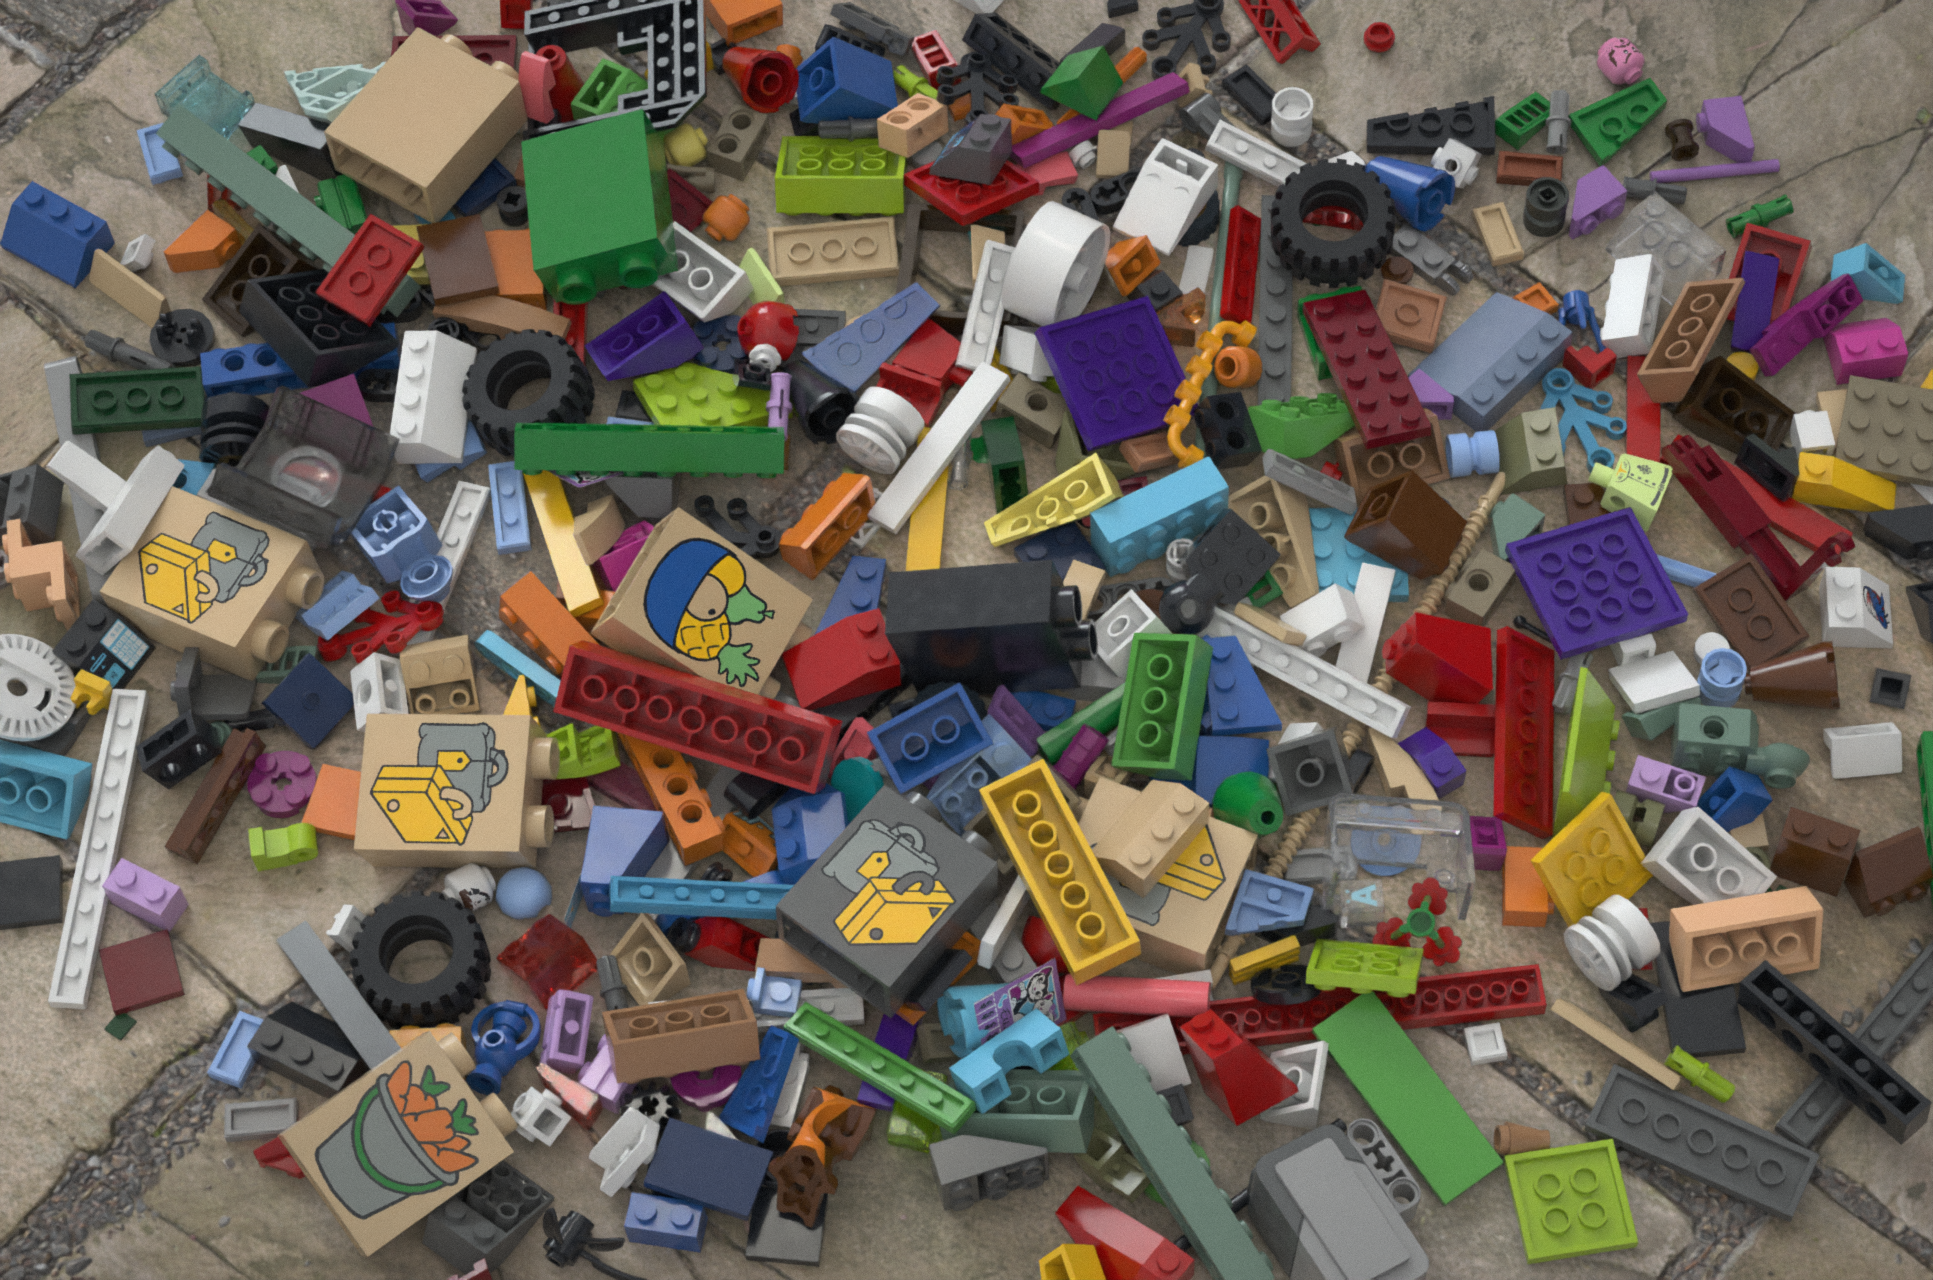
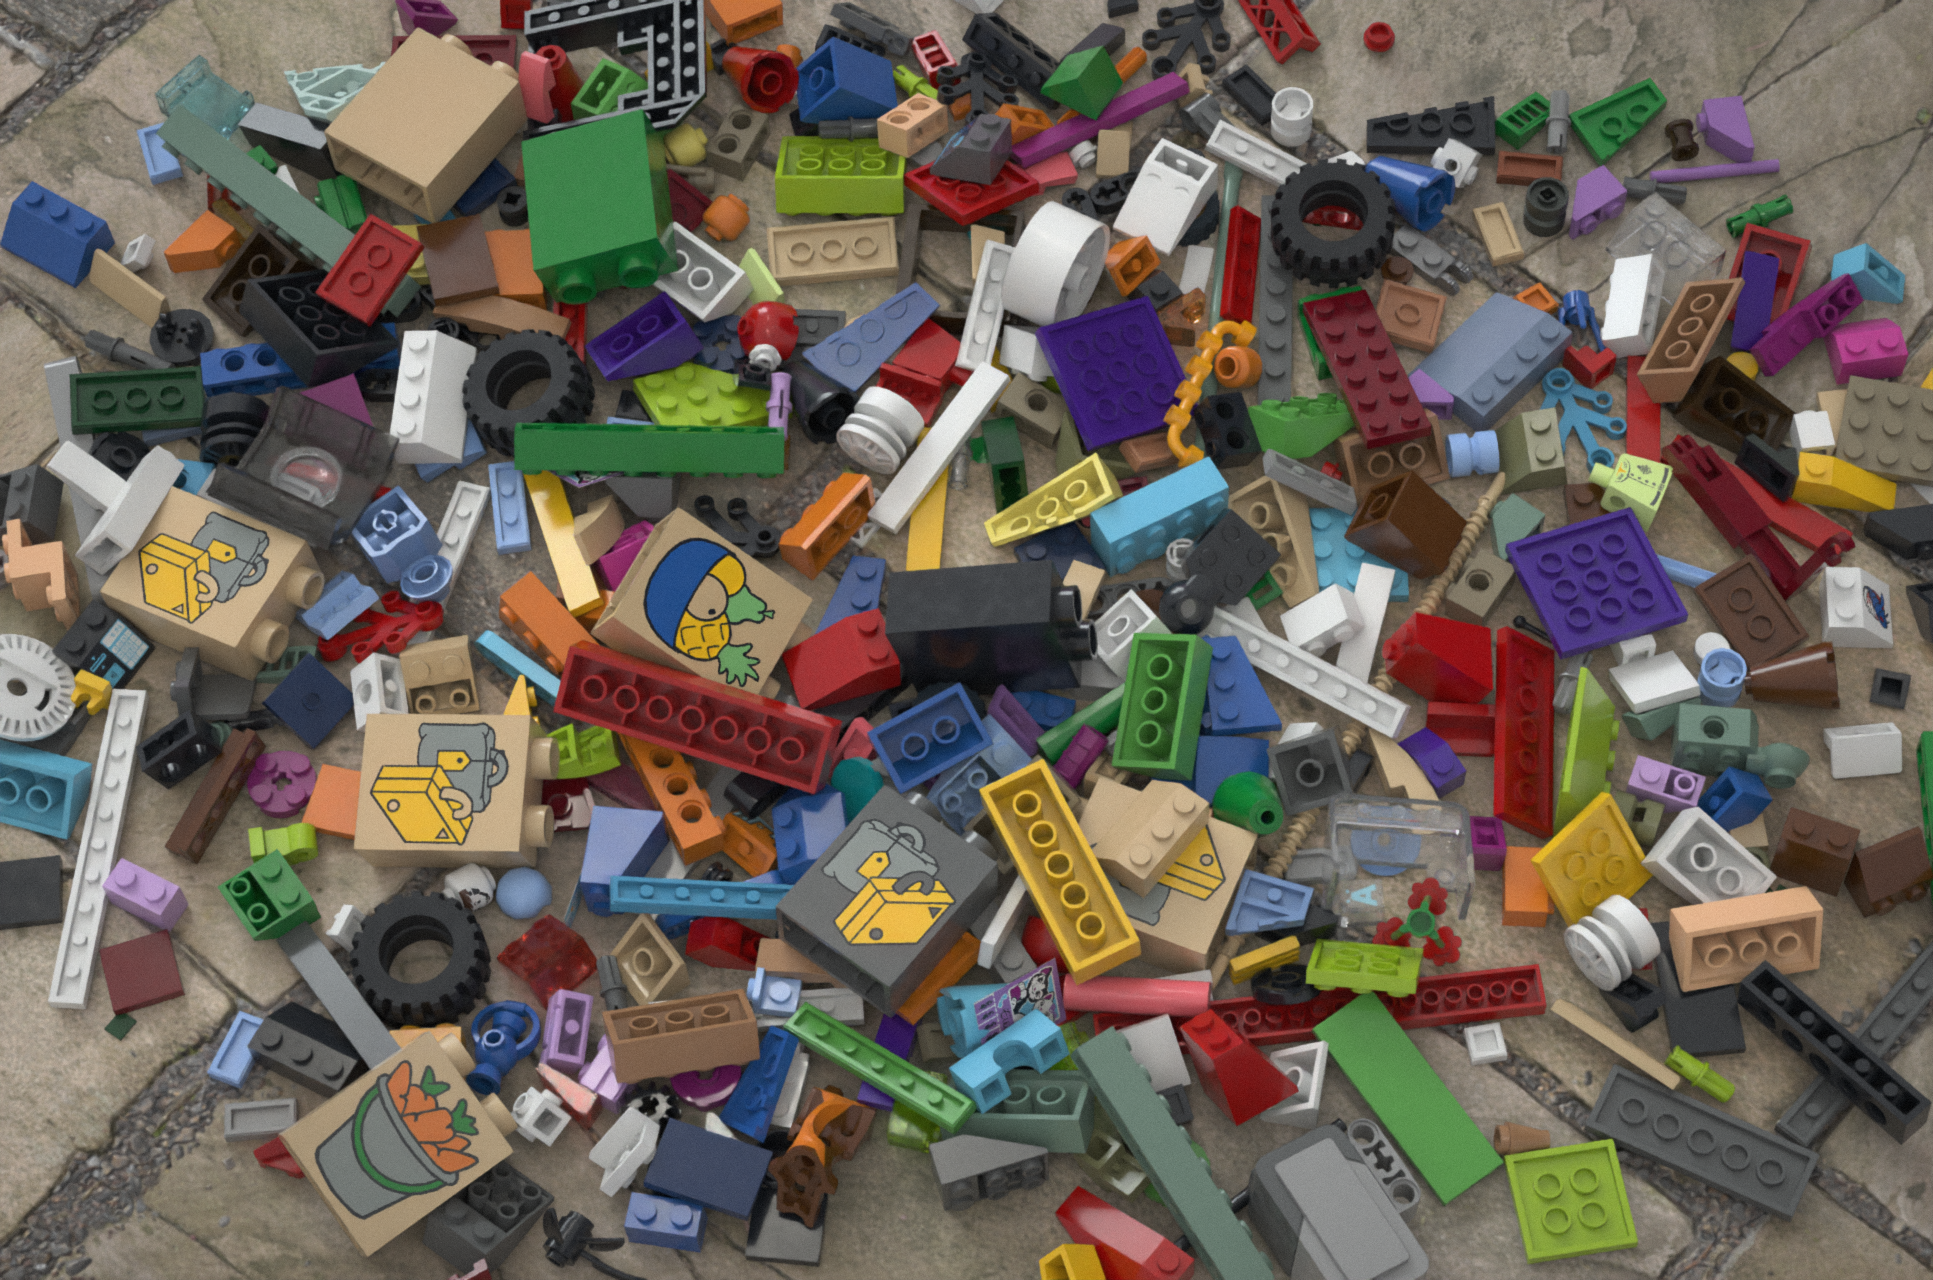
black bush [667,917,701,953] -> none
black tile [903,949,972,1012] -> none
tan tile [1233,602,1307,646] -> none
bright pink head [1597,37,1645,85] -> none
none -> black tile [88,431,151,482]
none -> green slope [218,849,321,941]

